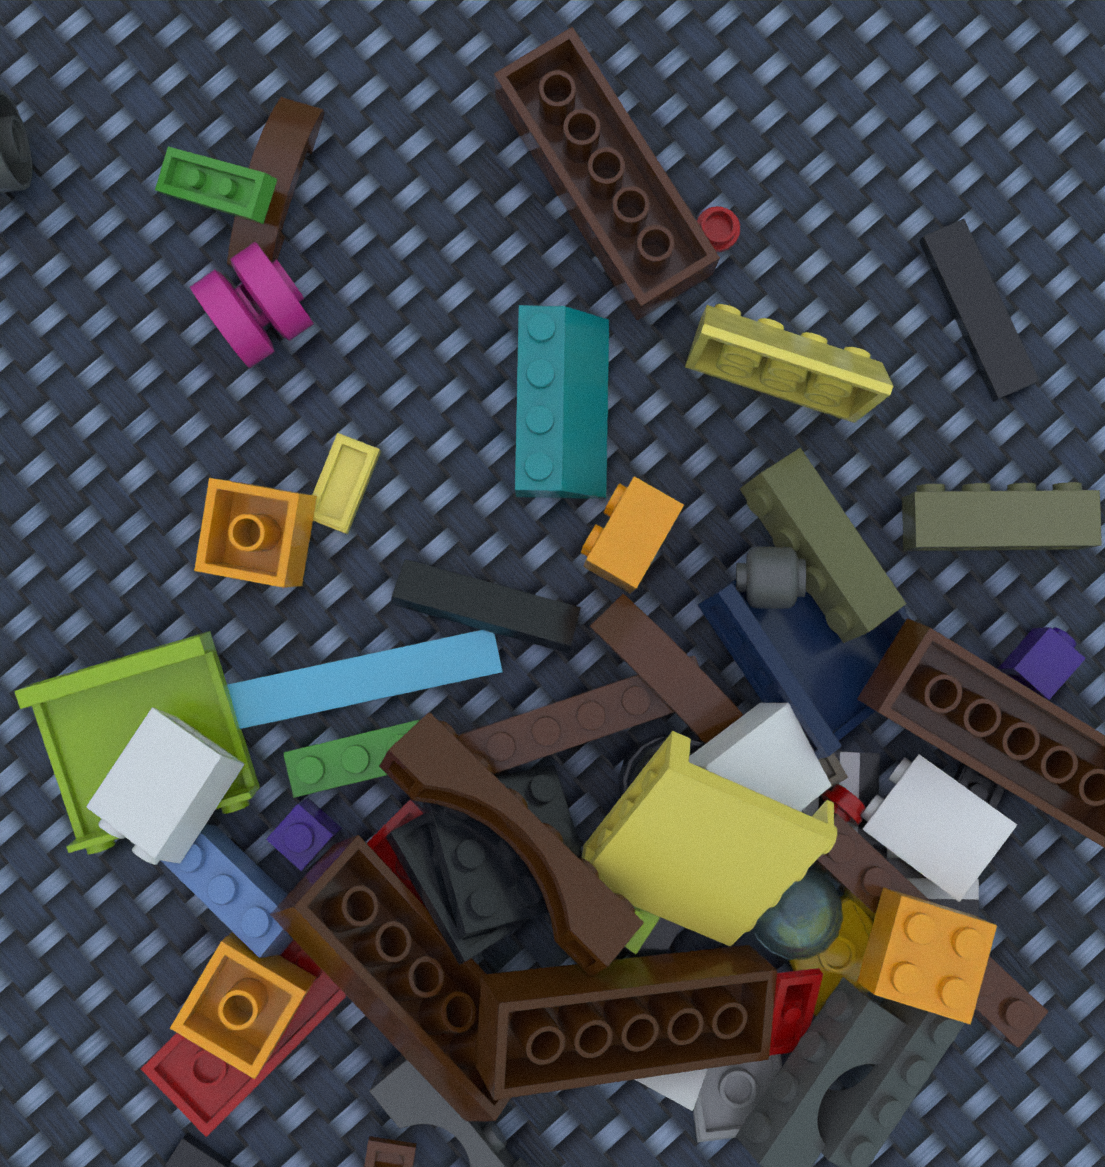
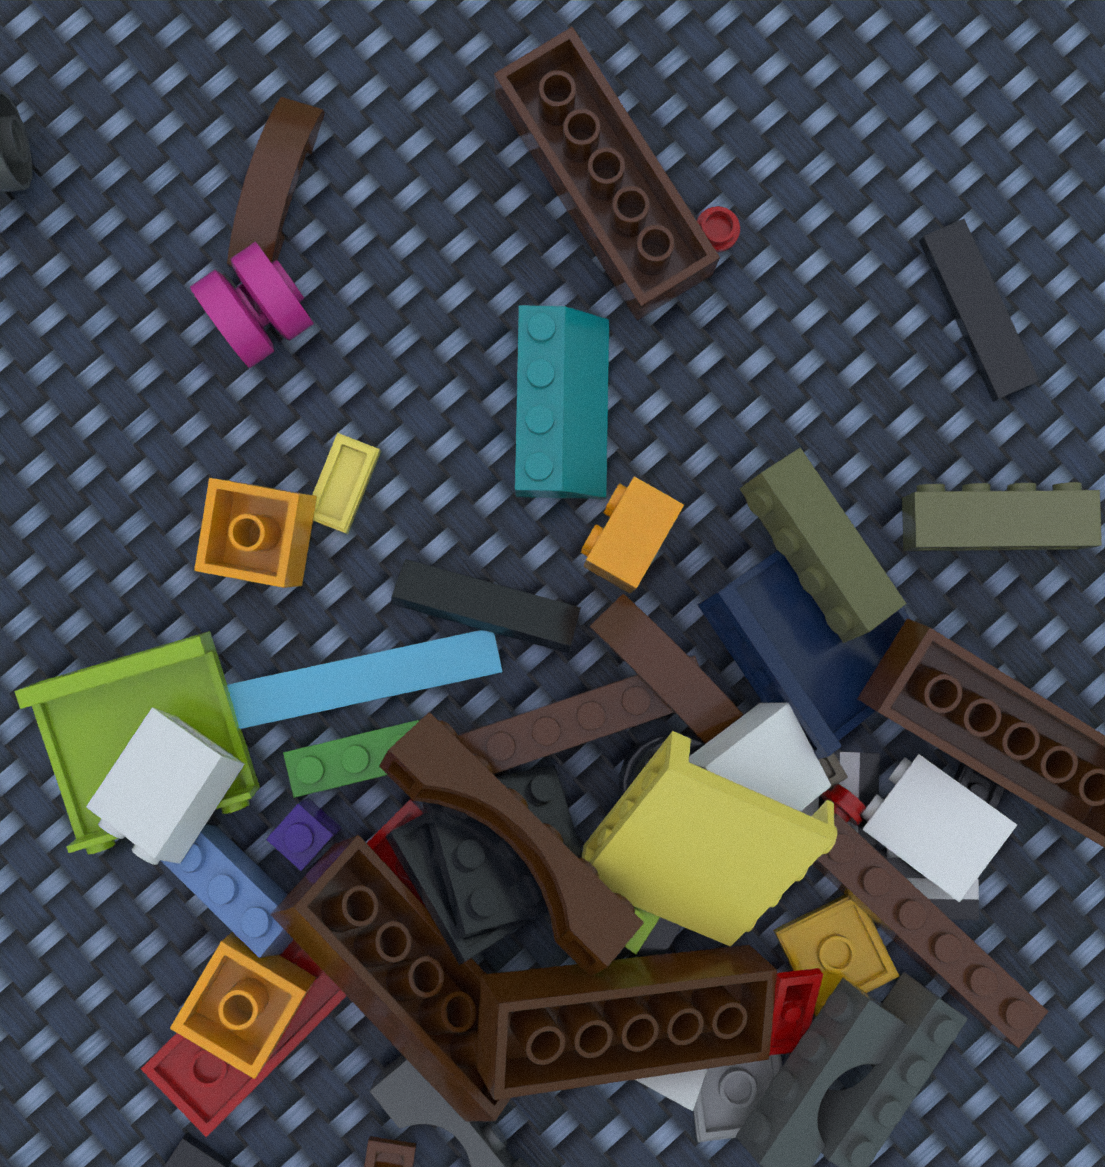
bright green plate [155,146,278,224] -> none
light yellow slope [685,304,893,423] -> none
dark grey head [736,546,806,609] -> none
clear light blue cylinder [752,867,843,960] -> none
light orange brick [857,887,997,1025] -> none
dark purple brick [997,627,1086,700] -> none

